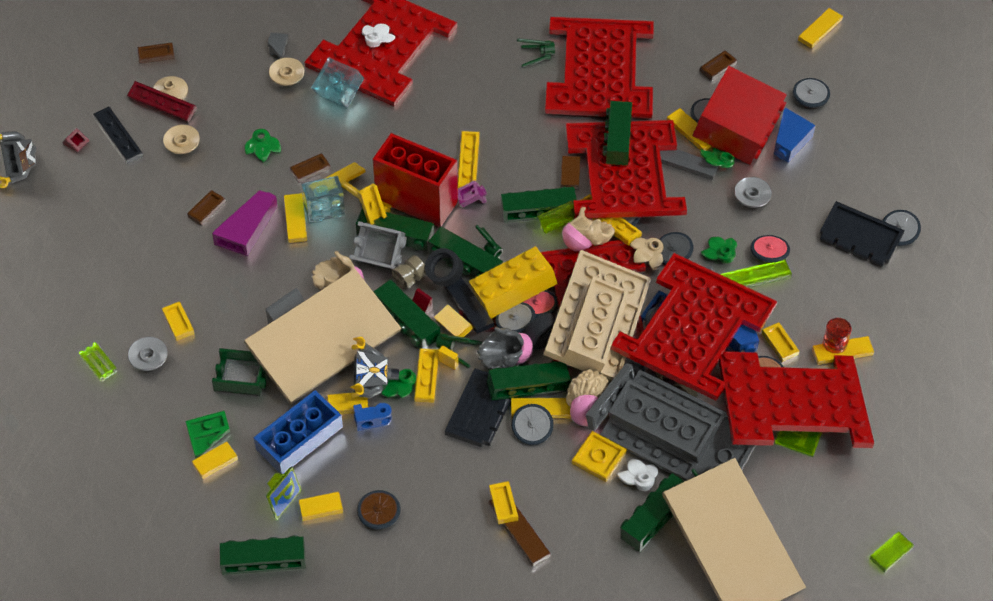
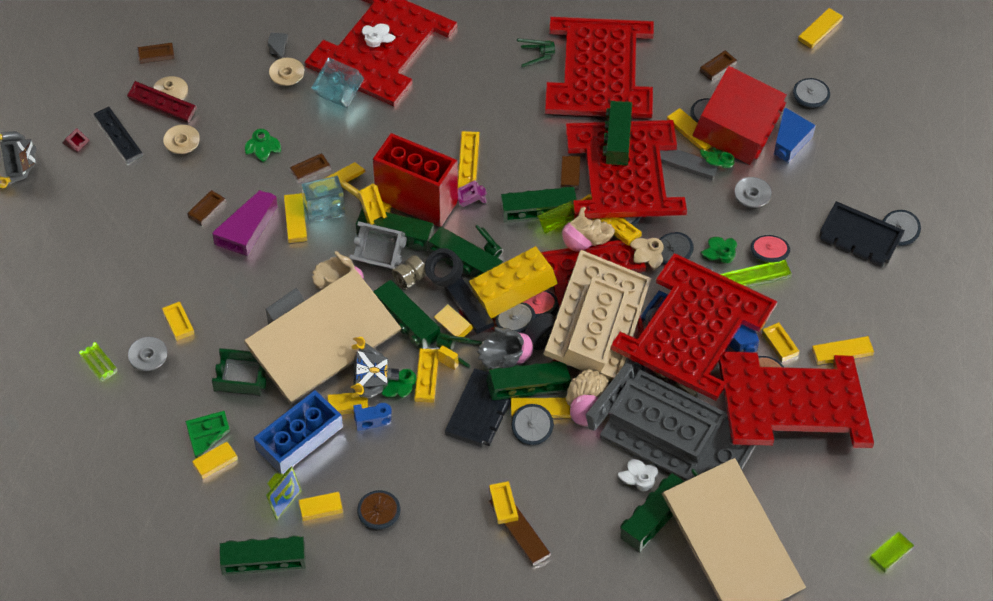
dark red slope [412,288,433,314] -> none
yellow tile [571,431,627,482] -> none
clear neon green piece [775,431,822,457] -> none
clear red wheel [823,318,852,354] -> none

